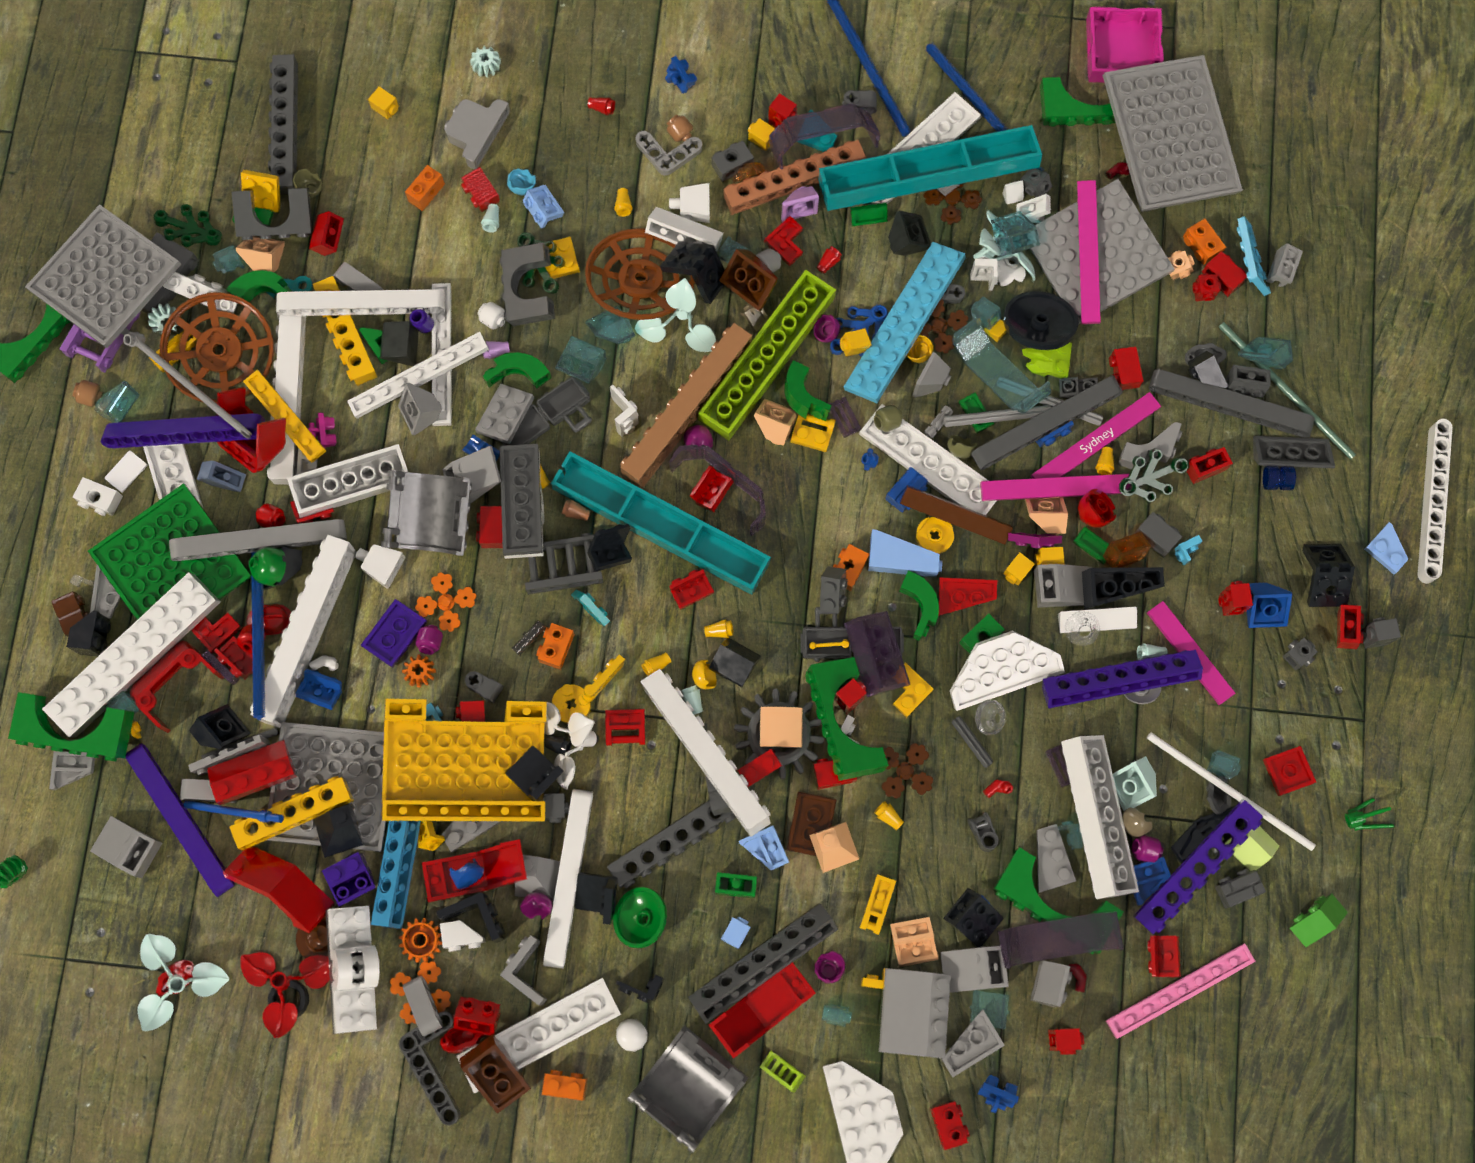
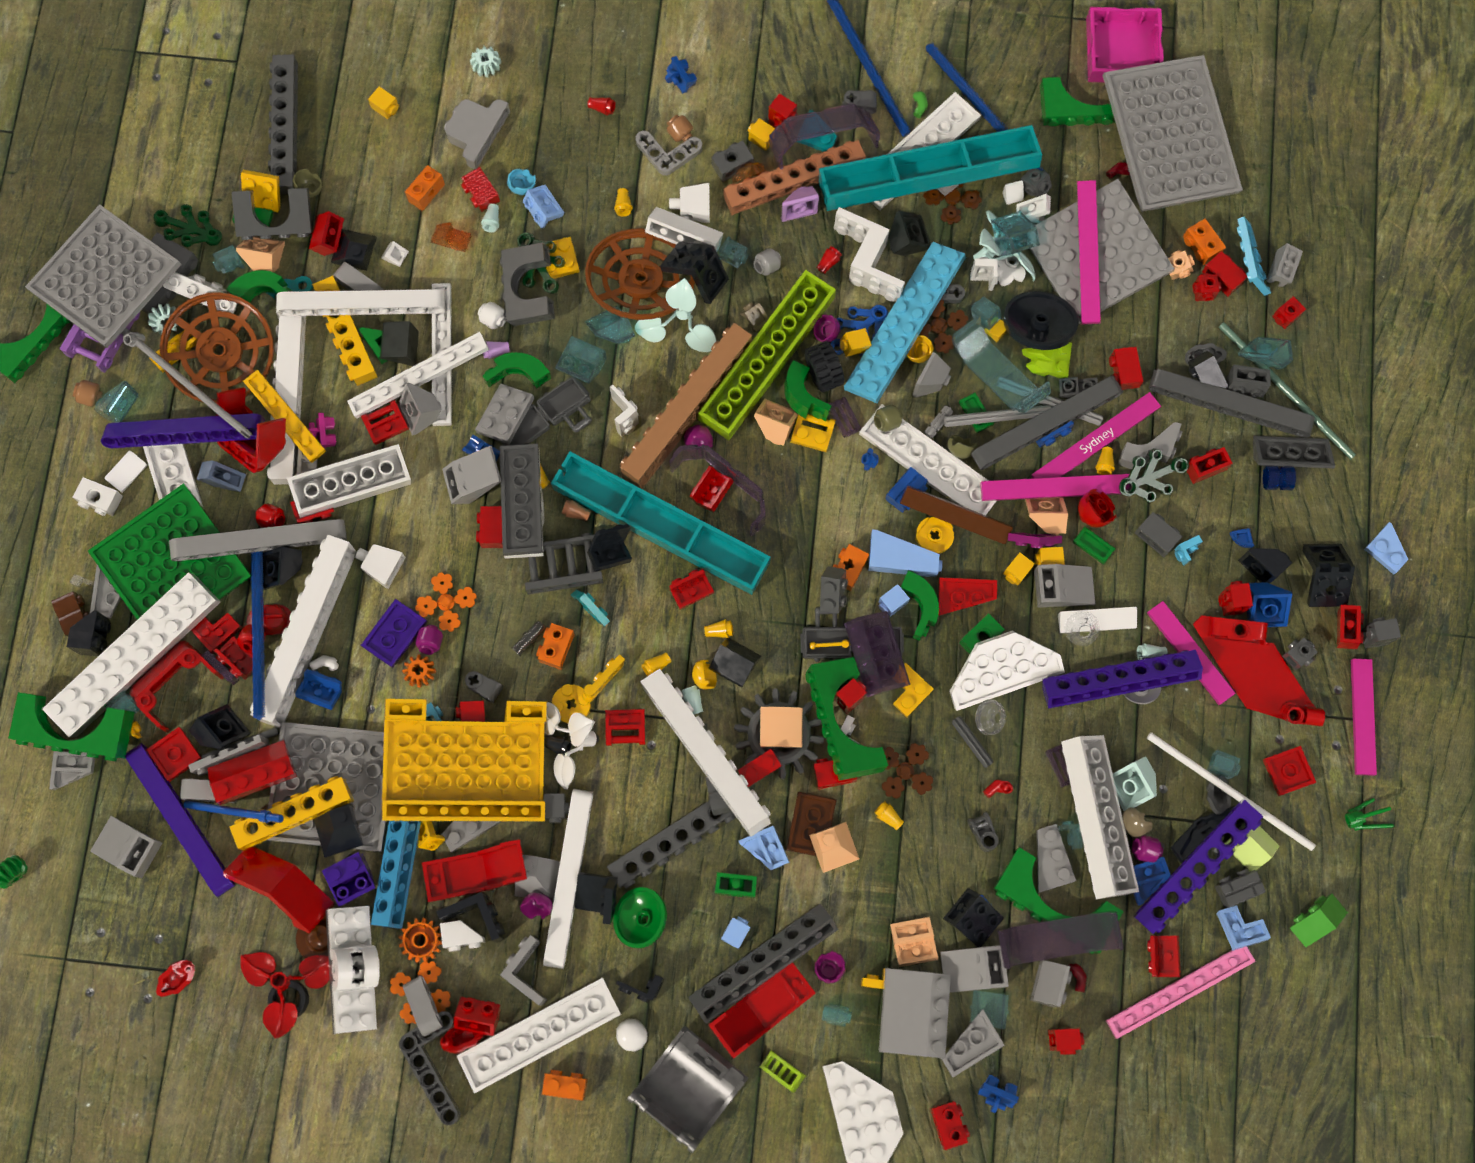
light aqua plant [138,934,229,1031] -> none
green cylinder [249,547,286,587] -> none
flat silver hinge [381,470,472,556] -> none
dark purple brick [410,309,434,333] -> none
blue hair [449,859,484,889] -> none
reddish brown slope [459,1034,531,1114] -> none
black bracket [506,746,564,801] -> none
reddish brown slope [719,249,778,311] -> none
red plate [764,216,803,266] -> none
green tile [850,203,888,227] -> none
yellow plate [860,874,896,935] -> none
black wedge [1082,567,1165,610] -> none
clear orange brick [1103,531,1151,568] -> none
white beam [1418,419,1452,584] -> none
none -> red plate [146,727,202,782]
none -> black slope [331,229,377,271]
none -> red plate [361,400,409,445]
none -> white slope [381,241,409,267]
none -> clear orange slope [431,222,471,253]
none -> black tyre [805,341,844,393]
none -> white bracket [834,207,905,301]
none -> light blue brick [878,584,910,617]
none -> bright green arm [913,91,928,118]
none -> red panel [1193,615,1325,726]
none -> light blue plate [1216,905,1271,951]
none -> blue tile [1230,528,1254,548]
none -> black slope [1238,548,1292,584]
none -> red brick [1272,296,1306,329]
none -> dark pink tile [1351,659,1377,776]

